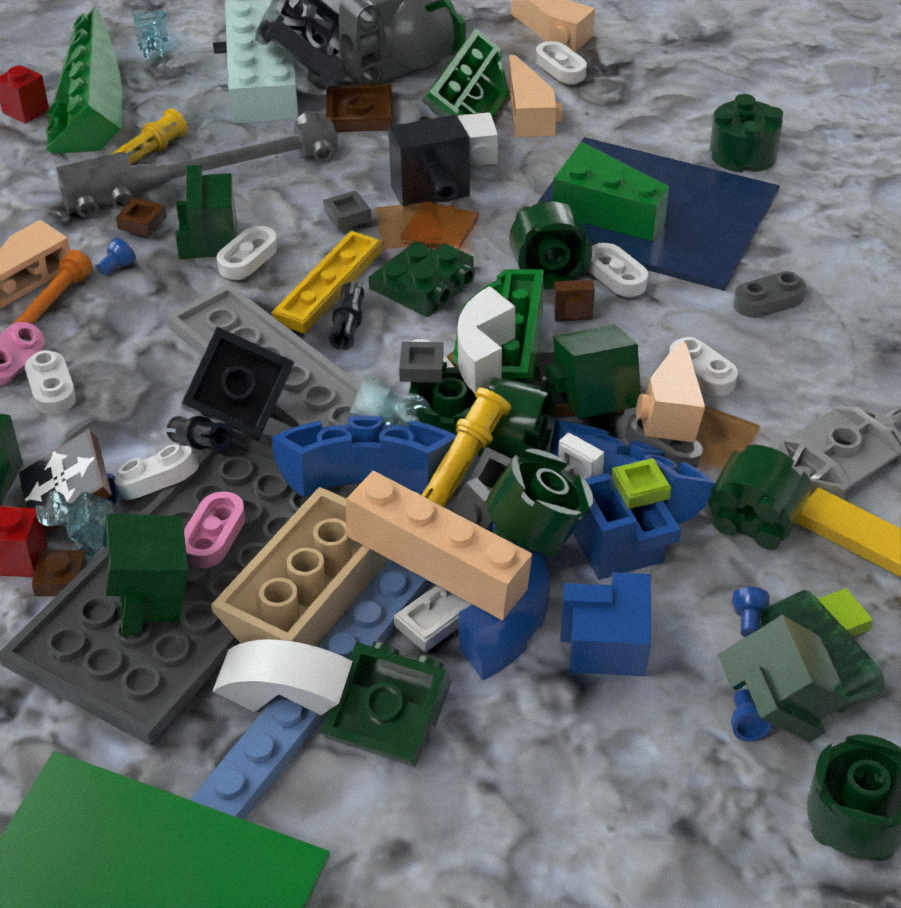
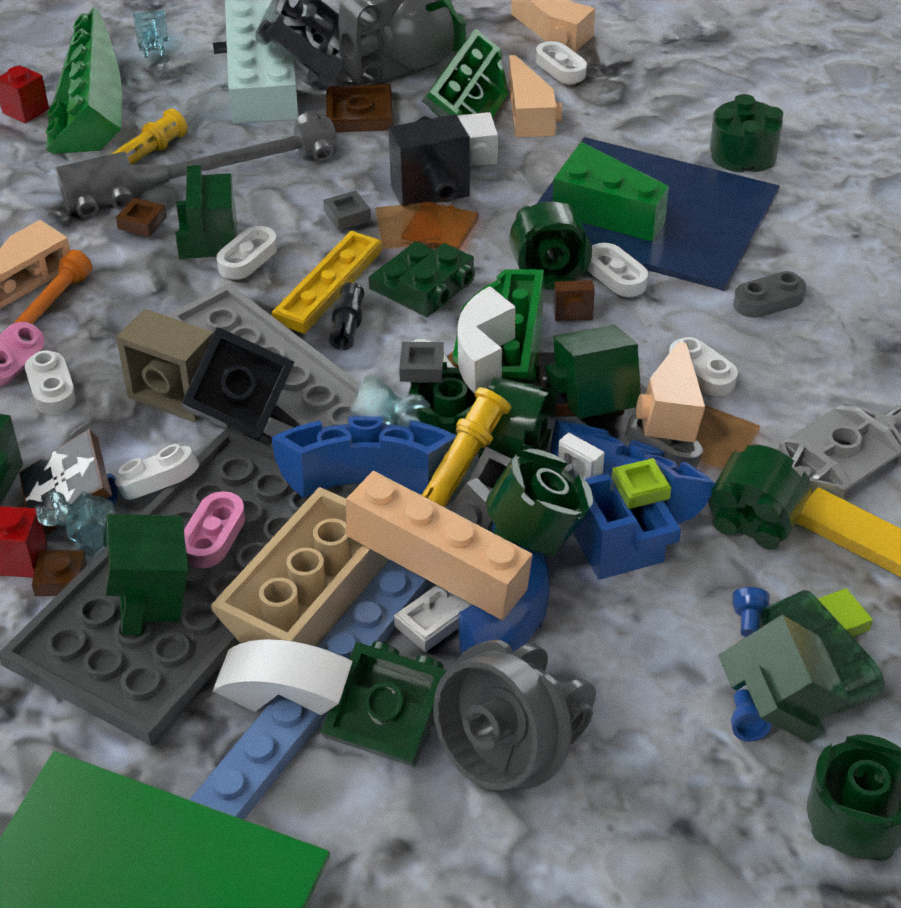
blue piece [96,237,136,276] -> none
black pin [166,416,233,450] -> none
blue plate [560,572,651,676] -> none
none -> dark tan brick [116,308,213,422]
none -> dark grey piece [433,640,596,791]

